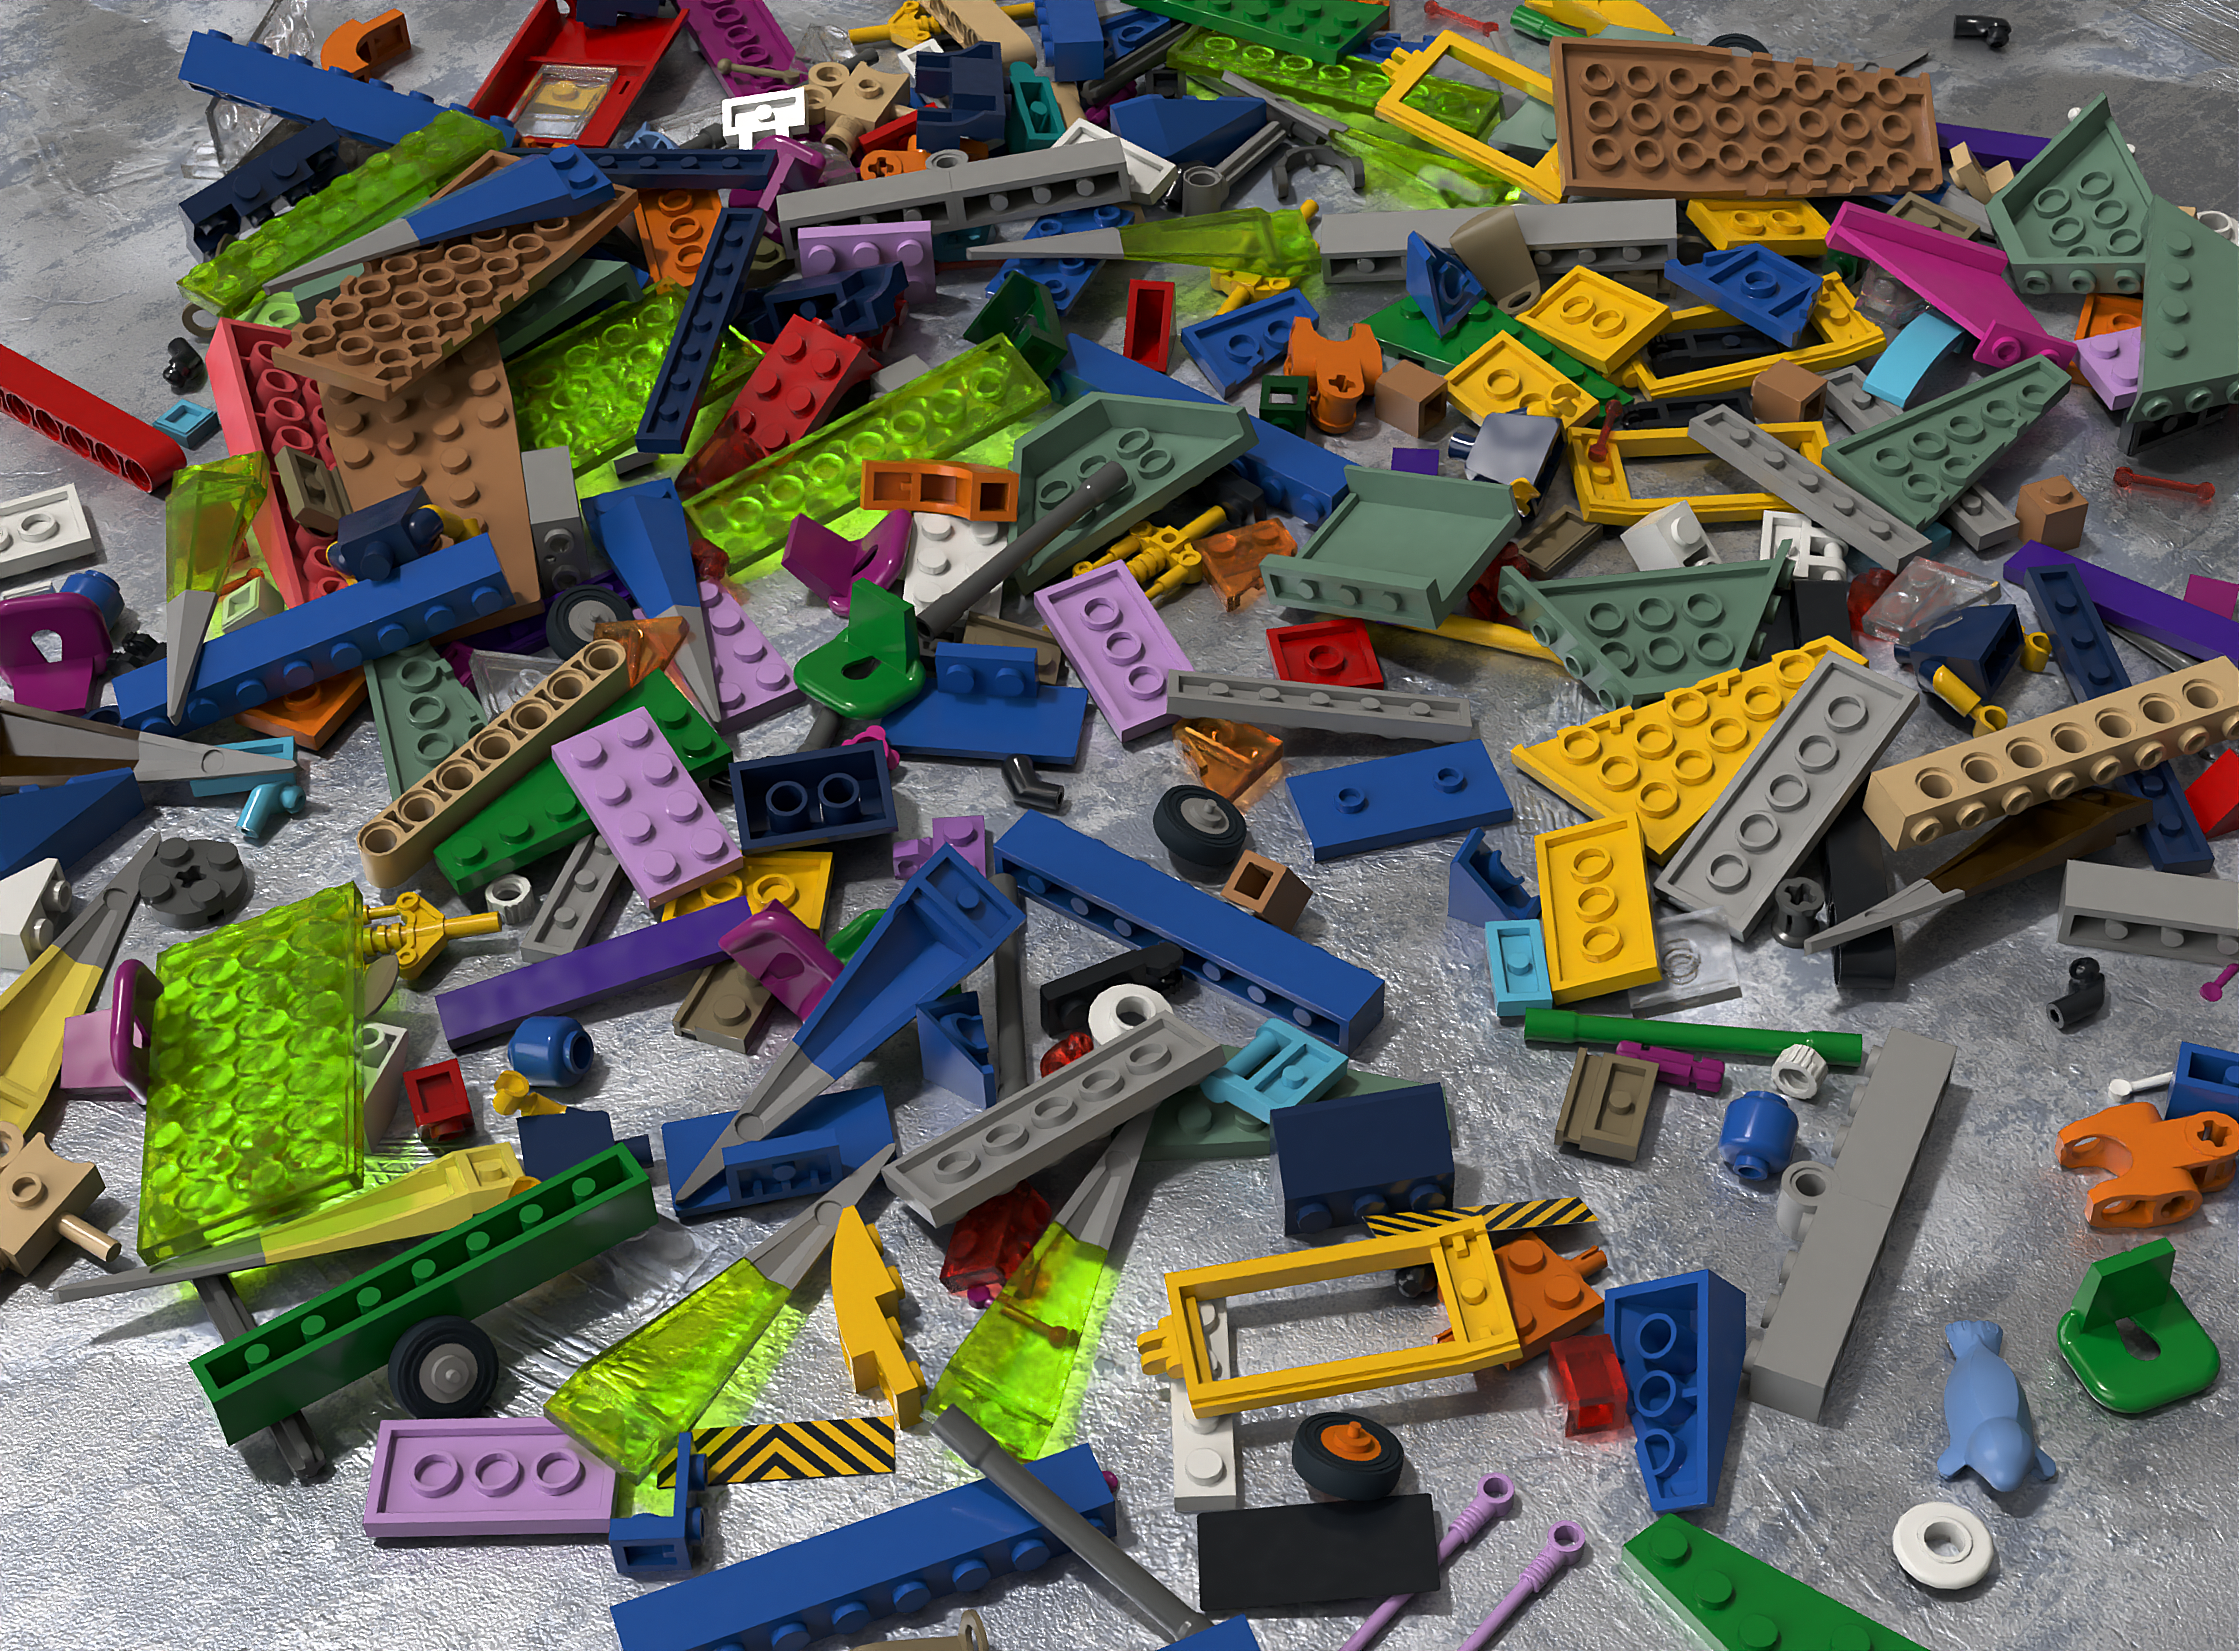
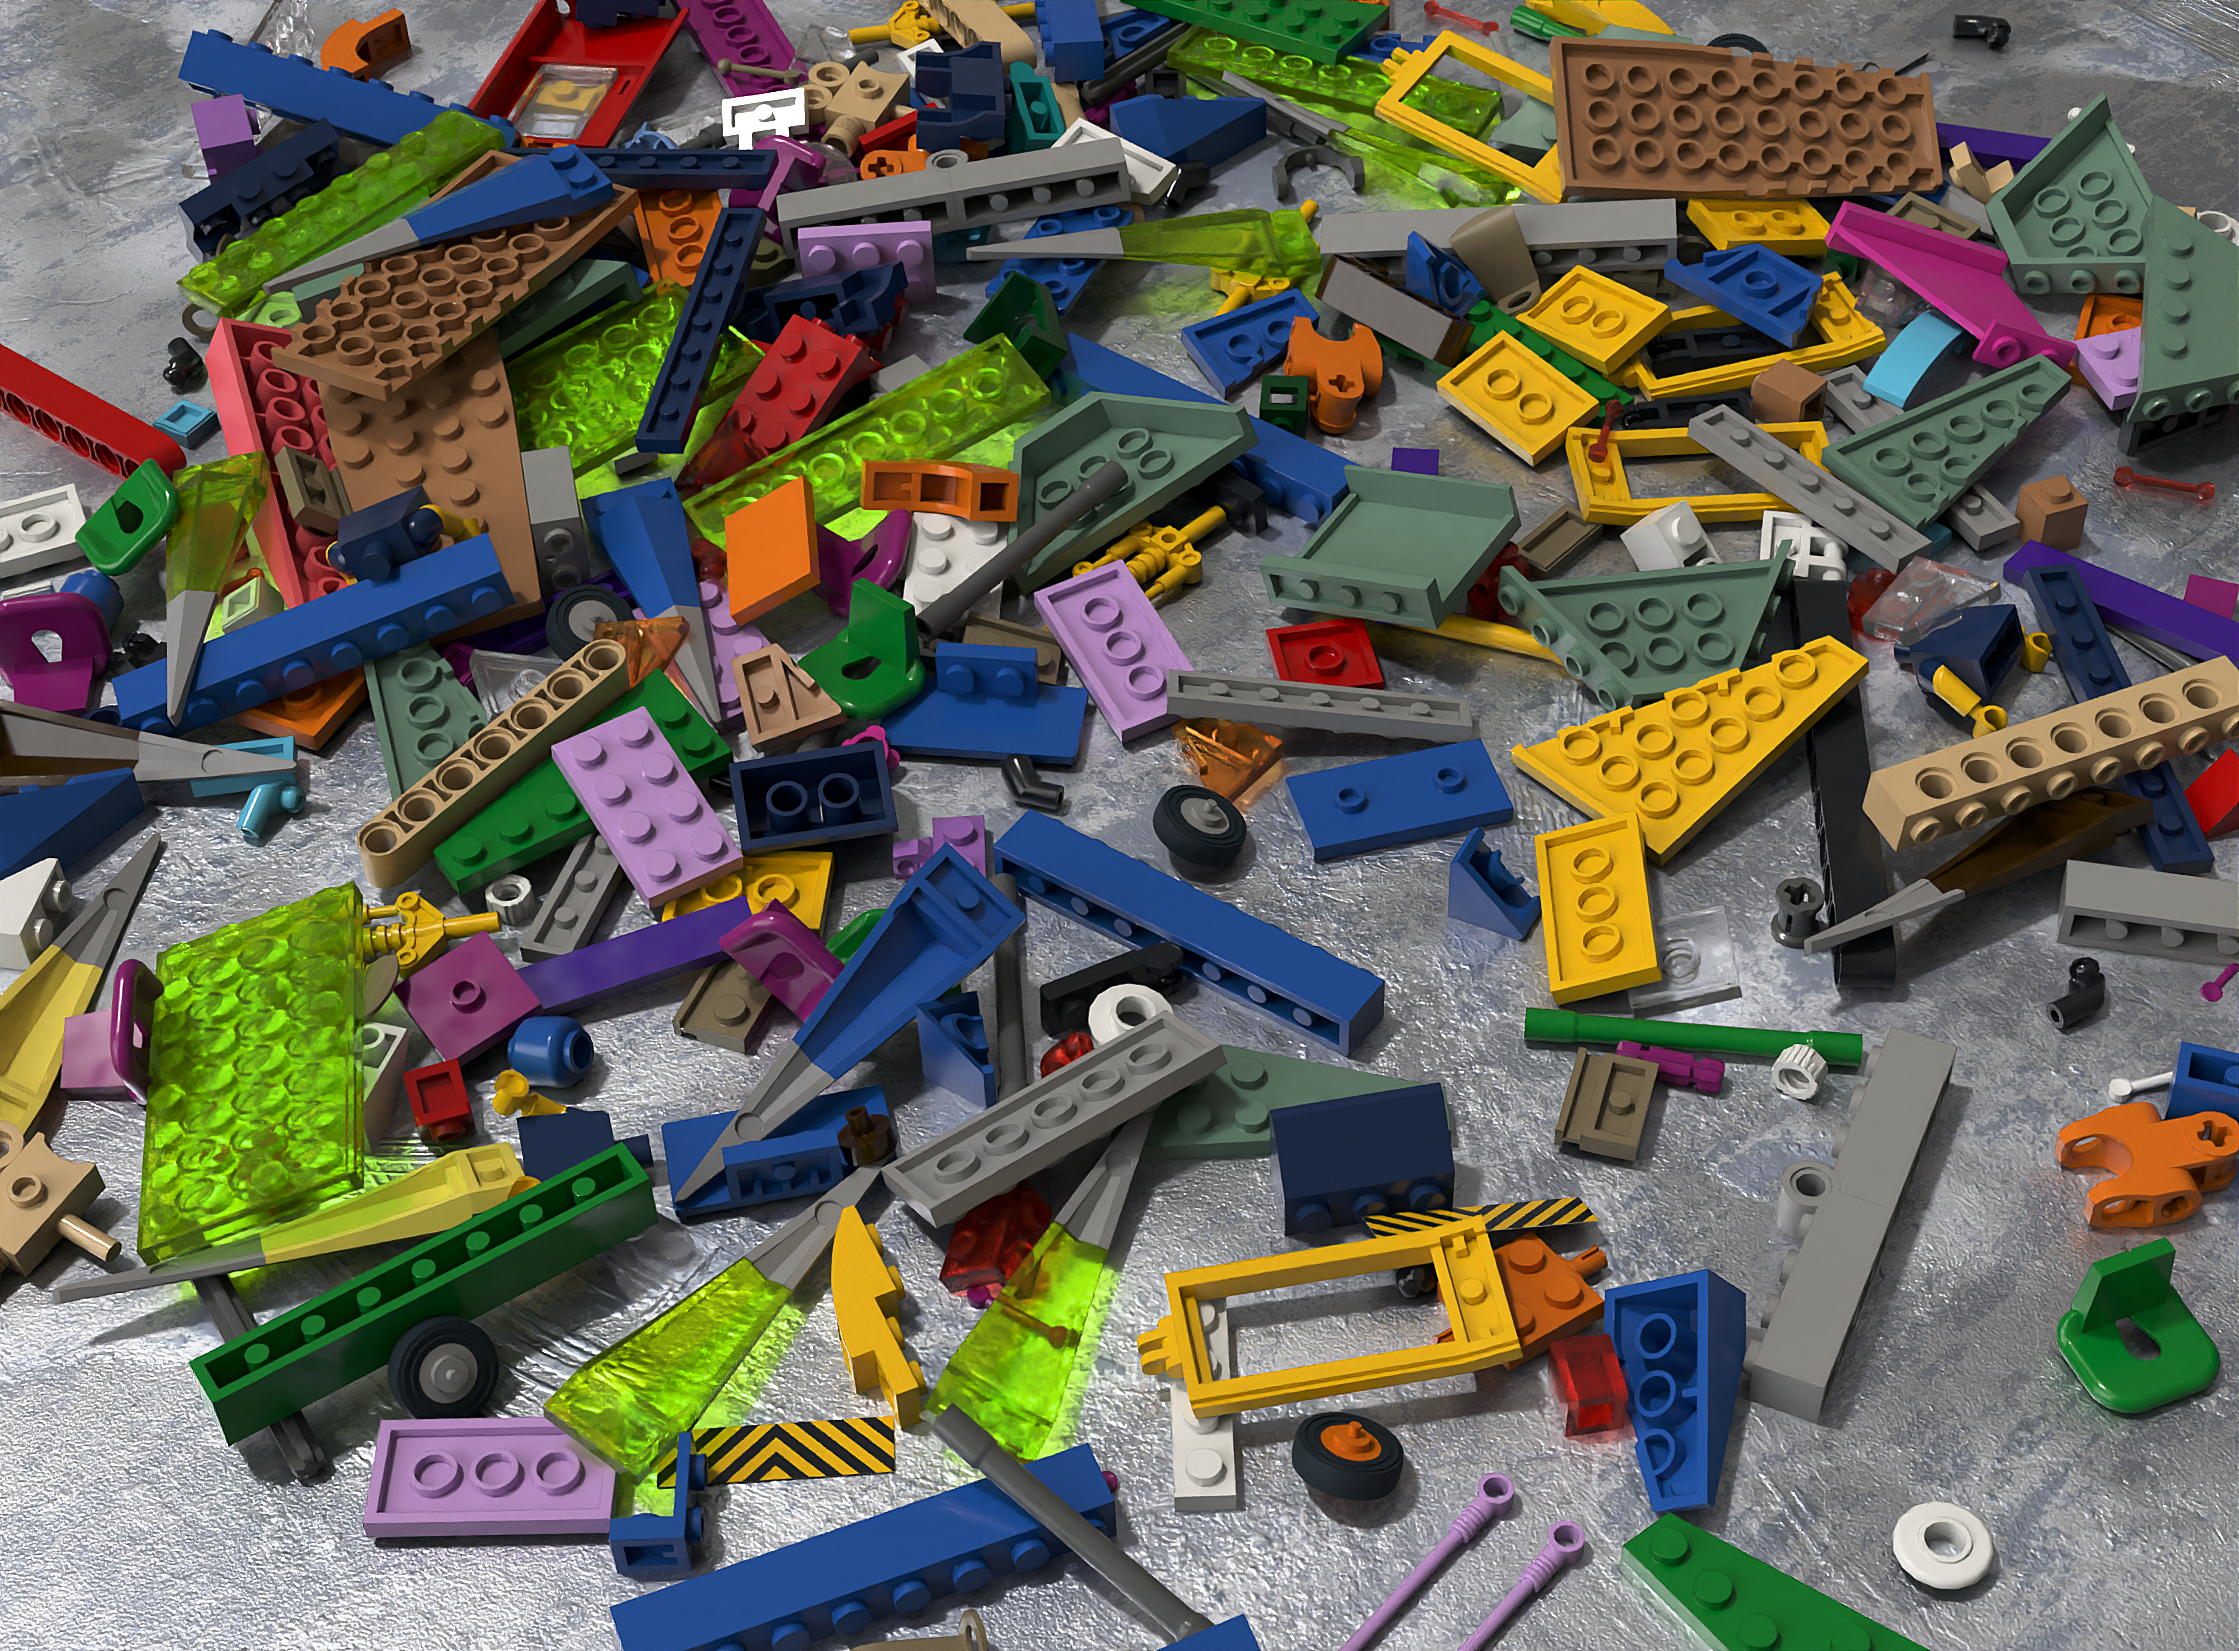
dark grey plate [138,837,248,929] -> none
clear red hinge [934,259,1007,276] -> none
red slope [1123,279,1177,373] -> none
light grey axle [1182,121,1286,223] -> none
clear orange wing [1191,517,1298,612] -> none
black sticker [1197,1493,1441,1611] -> none
medium azure plate [1200,1018,1349,1125] -> none
medium nougat brick [1220,849,1313,934] -> none
medium nougat brick [1374,359,1448,439] -> none
torso [1448,380,1581,518] -> none
medium azure plate [1484,919,1552,1016] -> none
light grey plate [1652,650,1920,943] -> none
blue head [1718,1091,1799,1180] -> none
medium blue animal [1937,1320,2056,1492] -> none
none -> green piece [75,458,189,576]
none -> medium lavender wedge [191,94,272,228]
none -> magenta plate [393,930,545,1067]
none -> orange tile [724,475,821,626]
none -> medium nougat wing [731,643,848,753]
none -> dark brown tile [837,1106,898,1166]
none -> beam [1314,253,1476,368]

